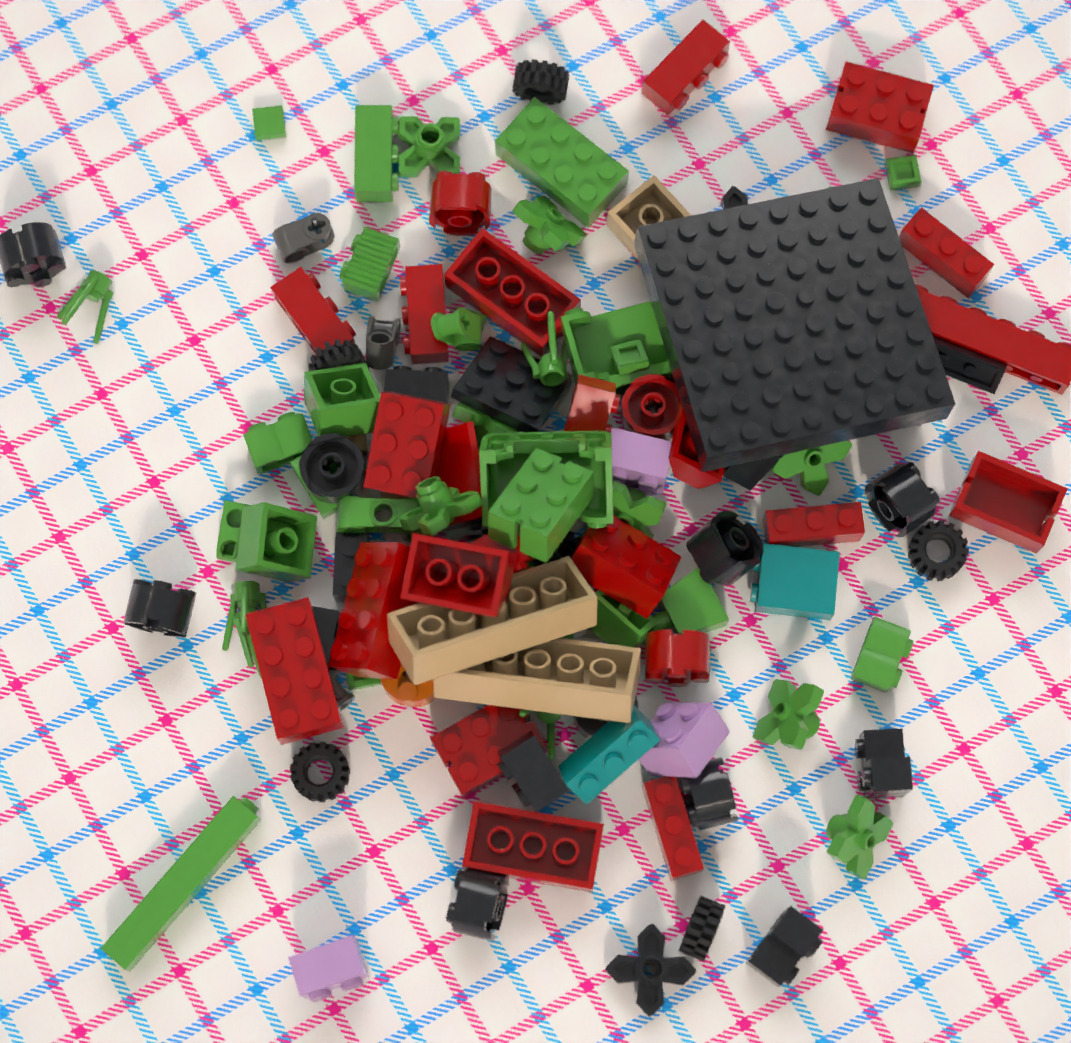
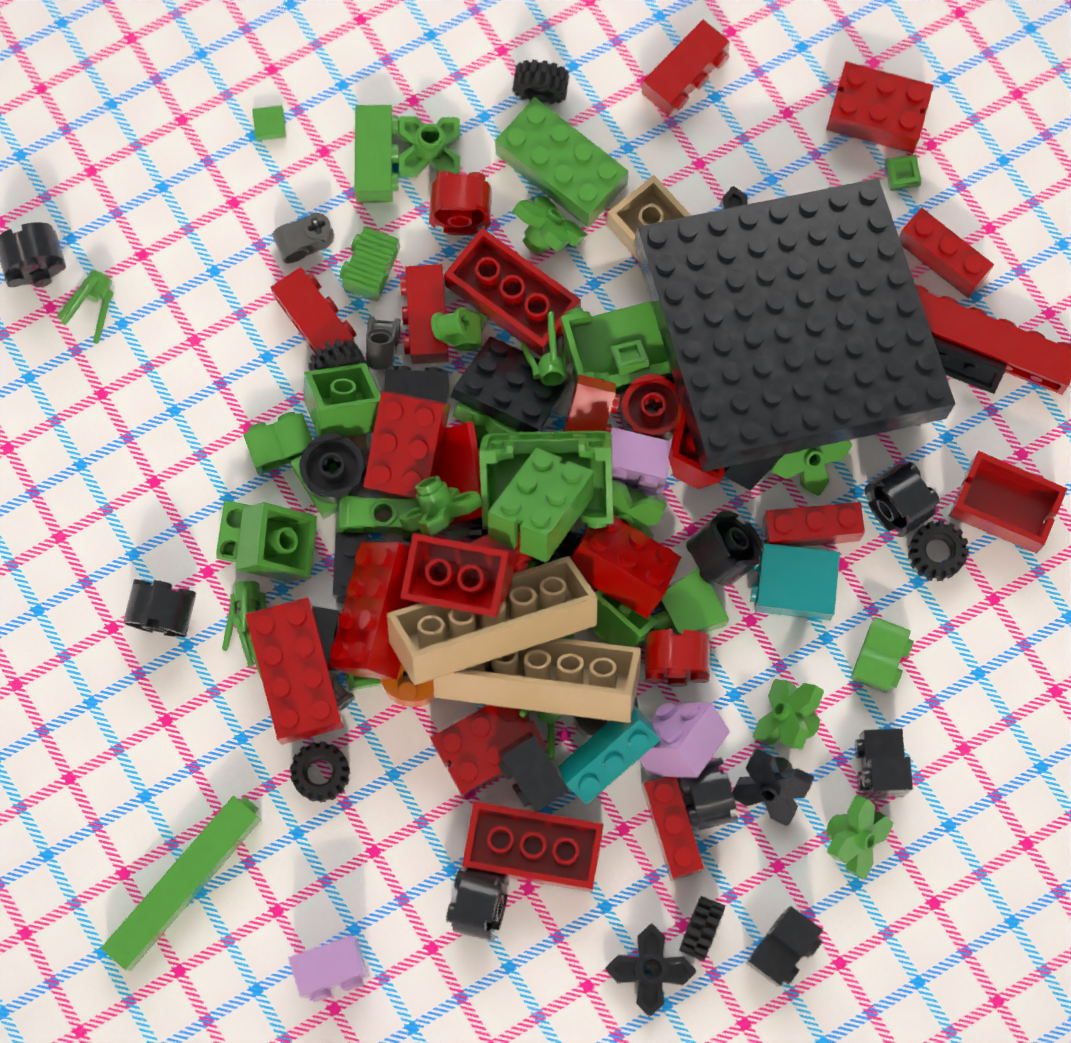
none -> black plant [732,748,814,826]

